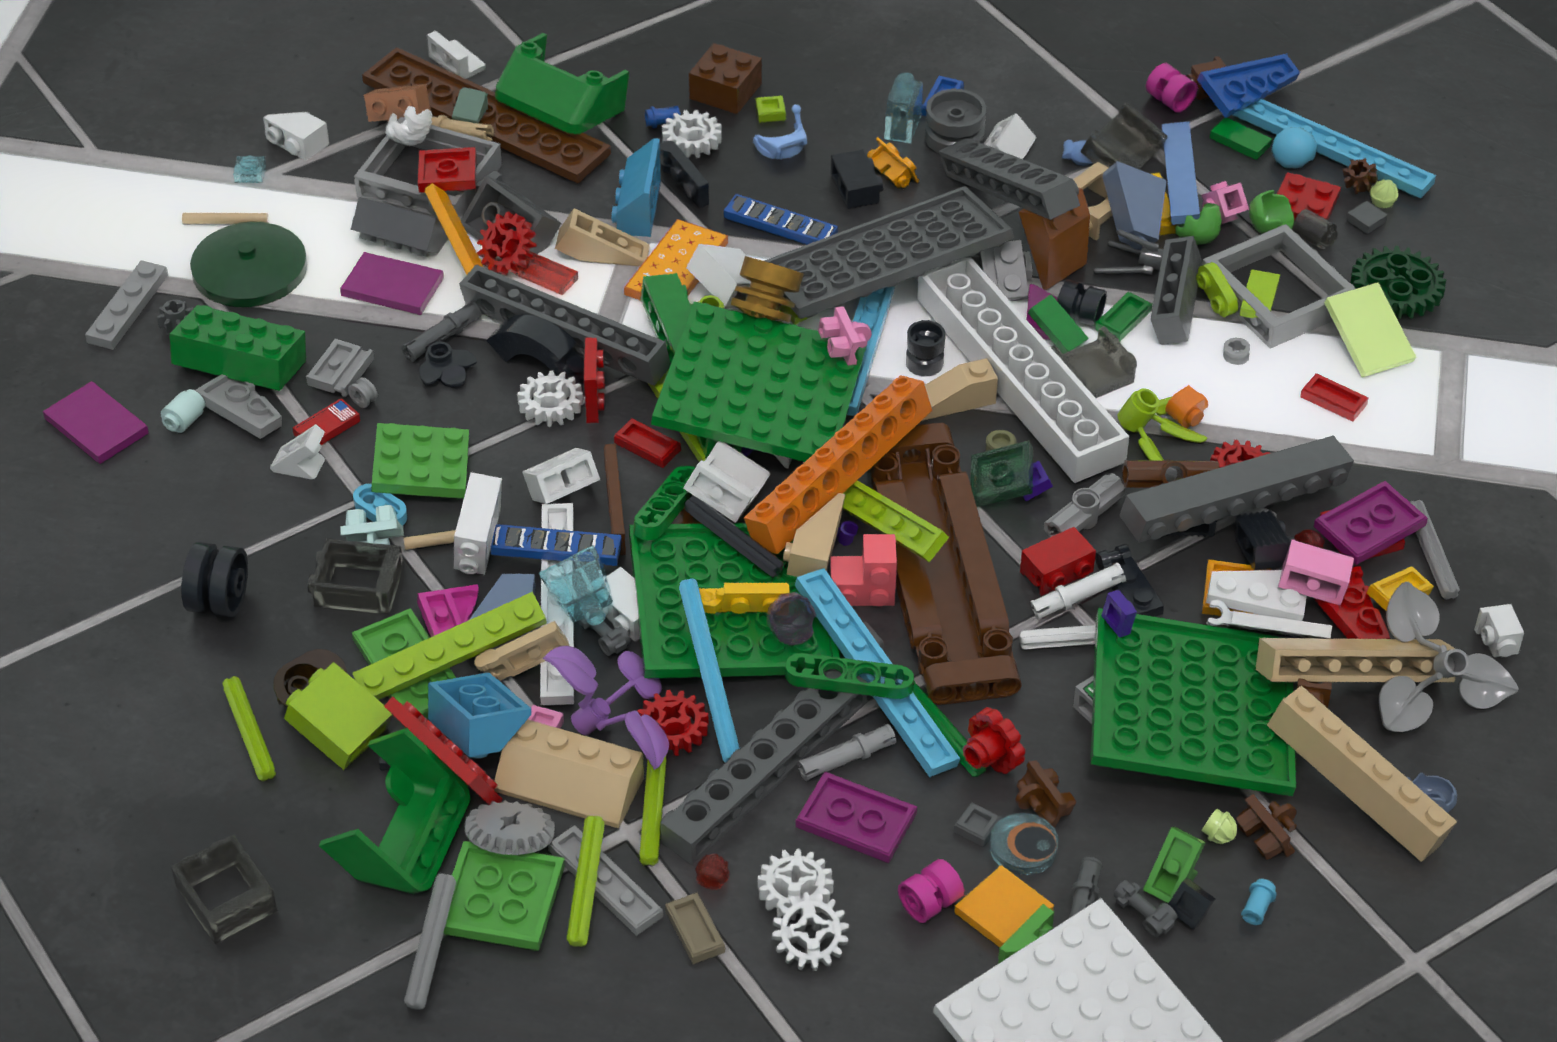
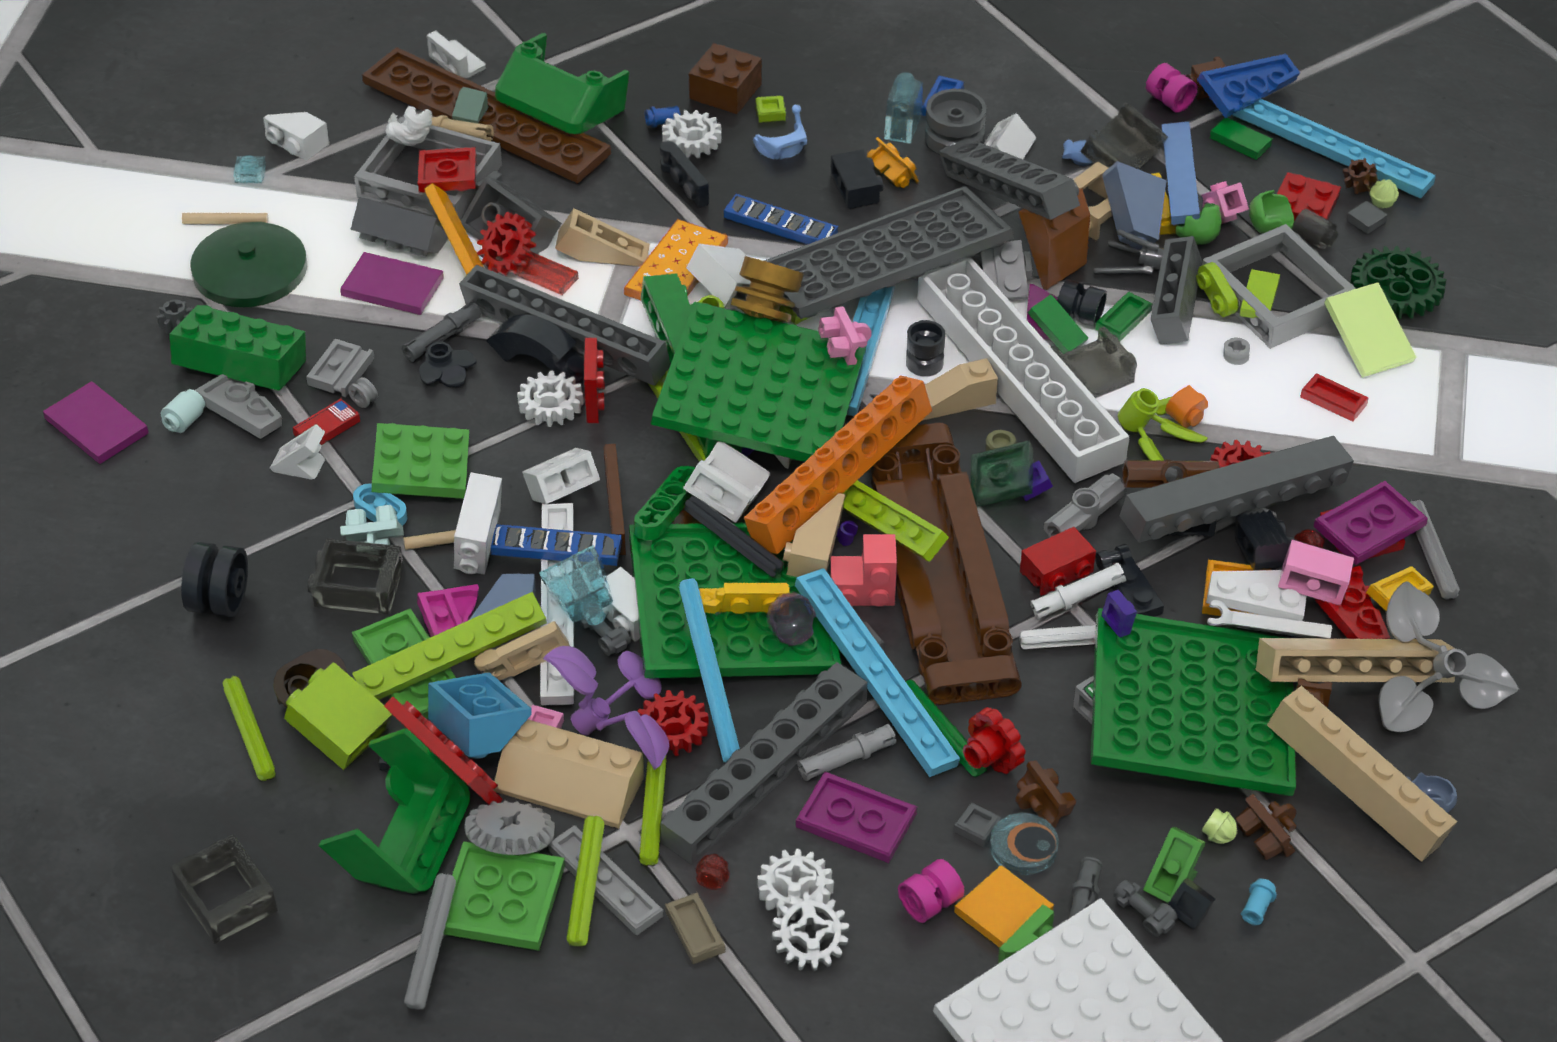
light grey plate [85,260,168,350] -> none
nougat brick [364,84,431,122] -> none
dark azure slope [612,138,661,237] -> none
red tile [614,418,681,468] -> none
green beam [785,653,914,699] -> none
medium azure hair [1272,127,1317,169] -> none
white brick [1474,604,1524,657] -> none

